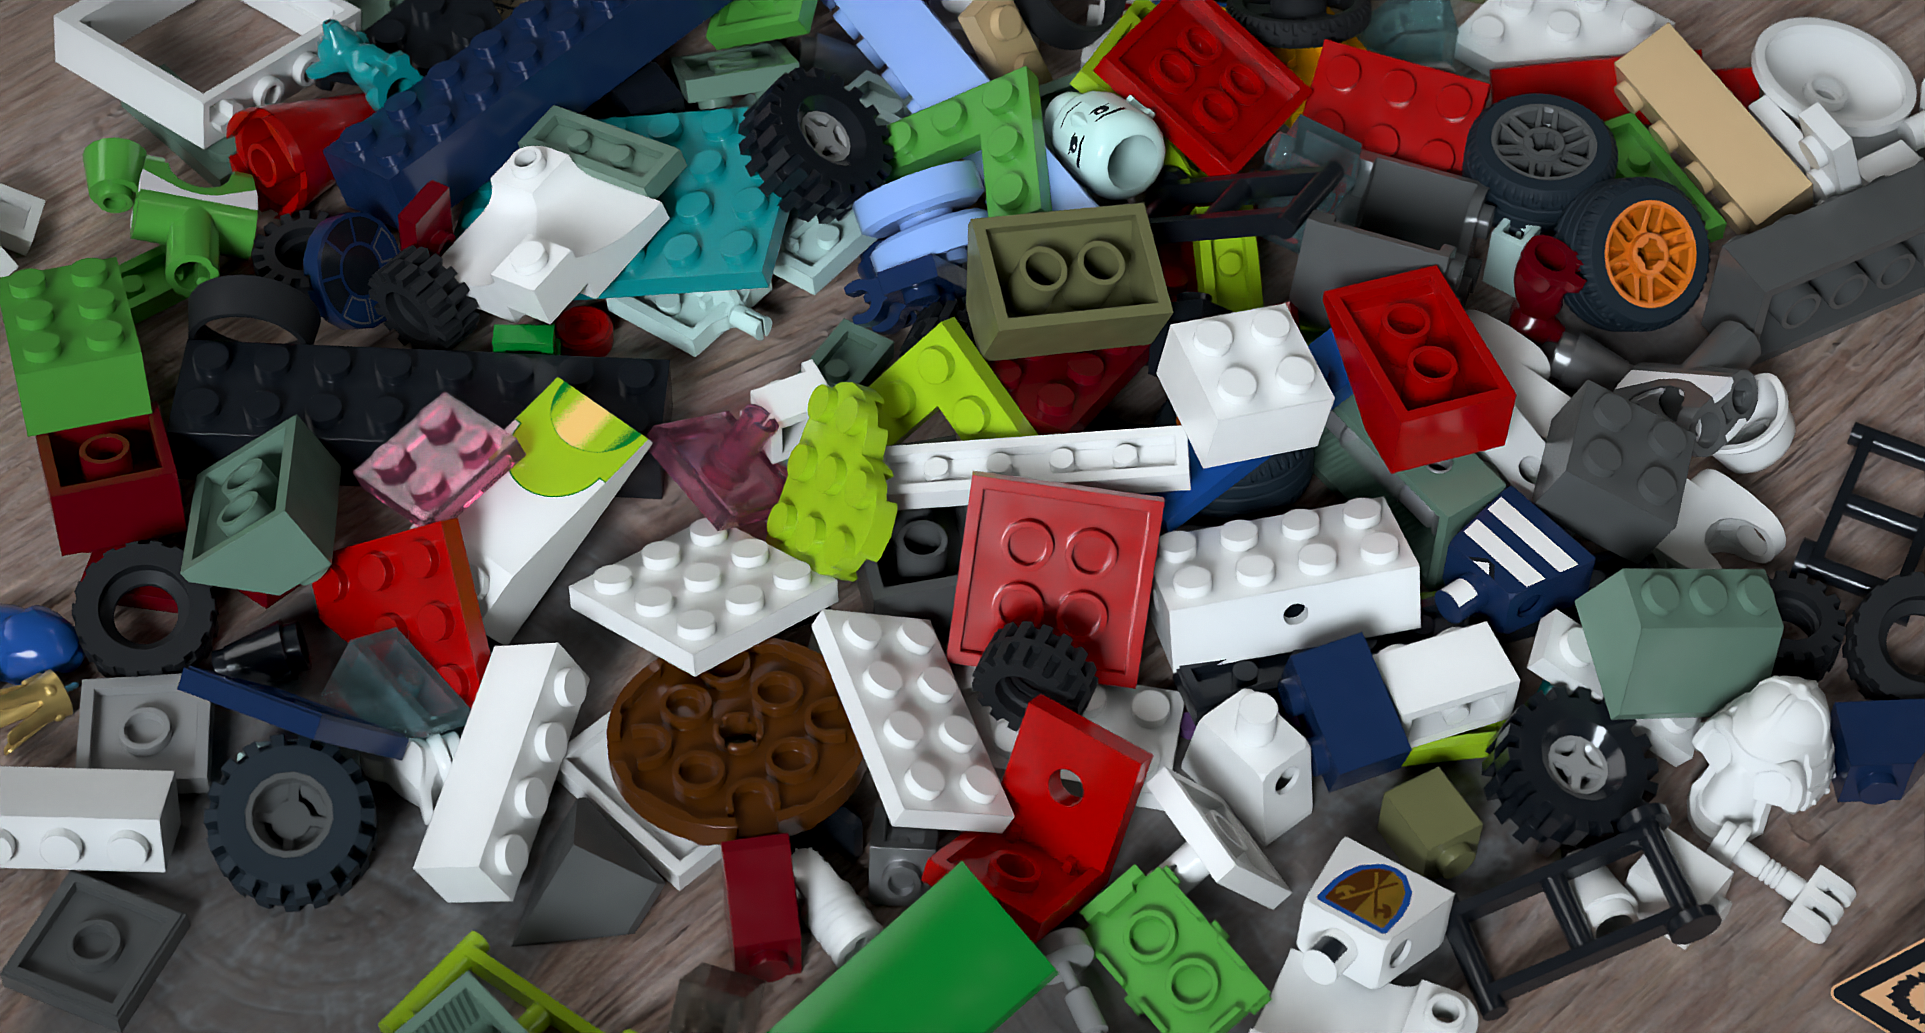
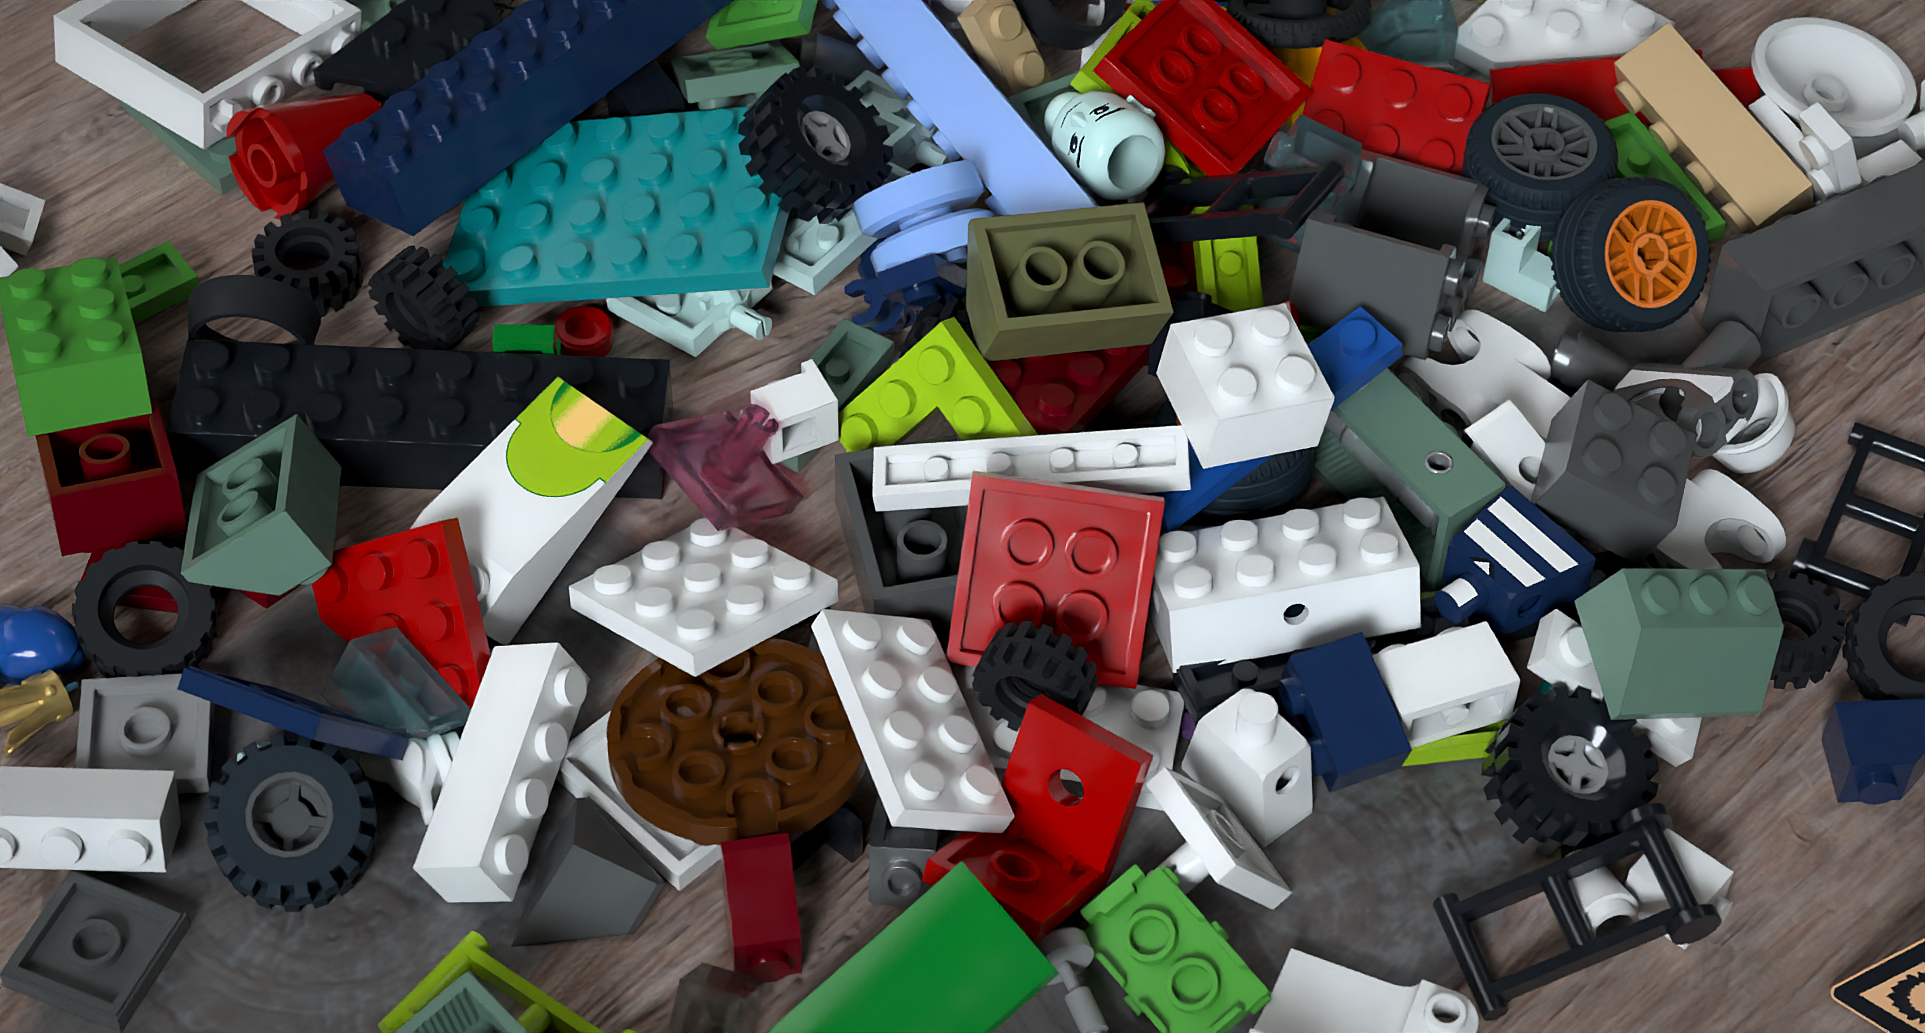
bright green hat [82,137,147,213] -> none
bright green connector [130,155,258,297] -> none
black cone [211,619,312,683] -> none
tile [303,212,400,330] -> none
teal animal [306,19,423,111] -> none
clear pink plate [353,392,526,527] -> none
dark red plate [398,180,456,257] -> none
white slope [441,146,669,324] -> none
sand green plate [518,105,687,200] -> none
lime plate [765,382,897,582] -> none
white hinge [792,847,884,969] -> none
bright green plate [883,66,1052,217] -> none
white torso [1296,836,1455,989] -> none
red slope [1322,265,1517,474] -> none
olive brick [1377,767,1483,881] -> none
dark red animal [1508,234,1586,346] -> none
white head [1687,676,1836,843] -> none
white hinge [1706,820,1857,944] -> none

